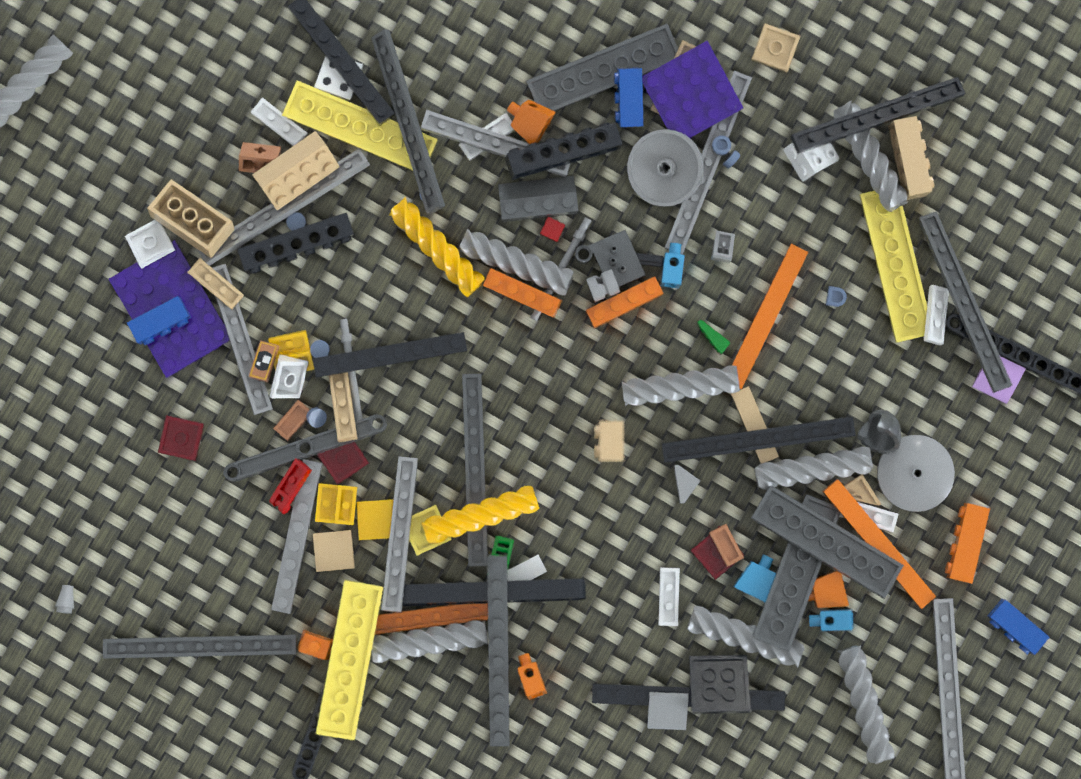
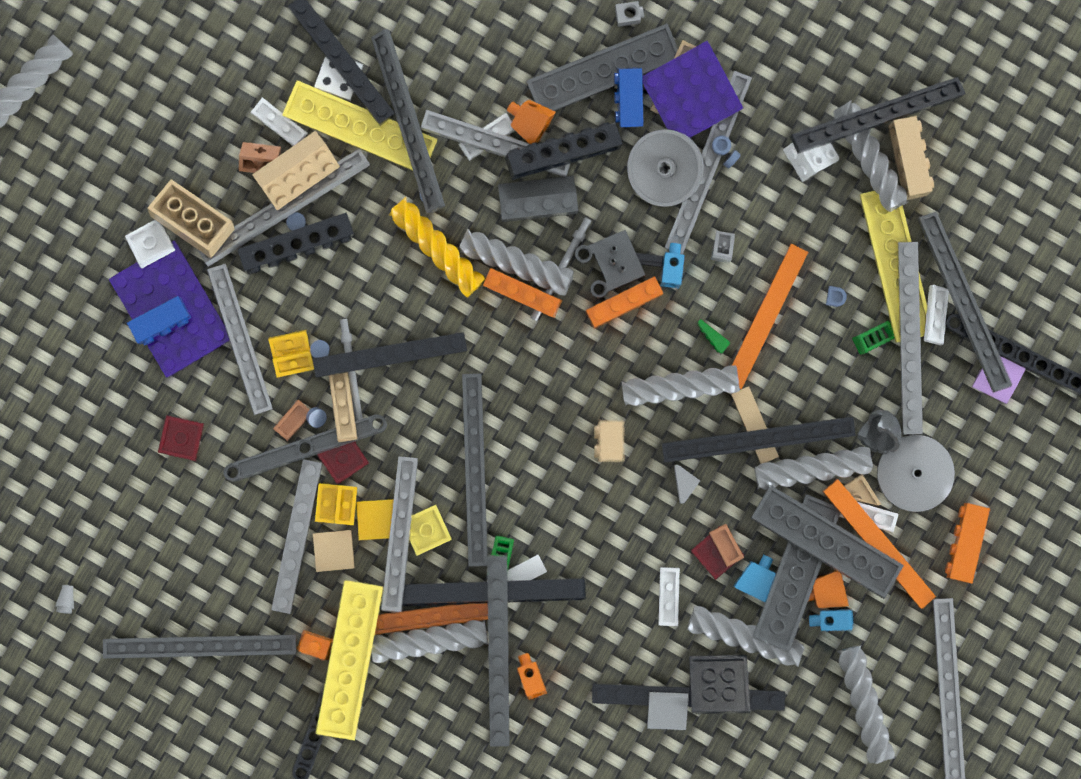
tan tile [187,258,244,310] -> none
tile [249,340,279,383] -> none
red plate [269,458,312,514] -> none
white slope [270,355,309,398] -> none
yellow piece [421,486,539,543] -> none
red tile [540,216,565,242] -> none
light grey wheel [586,269,620,302] -> none
tan tile [752,24,800,73] -> none
blue brick [987,599,1050,655] -> none
none -> light grey brick [615,1,644,27]
none -> green slope [852,320,895,355]
none -> light grey plate [898,242,923,435]

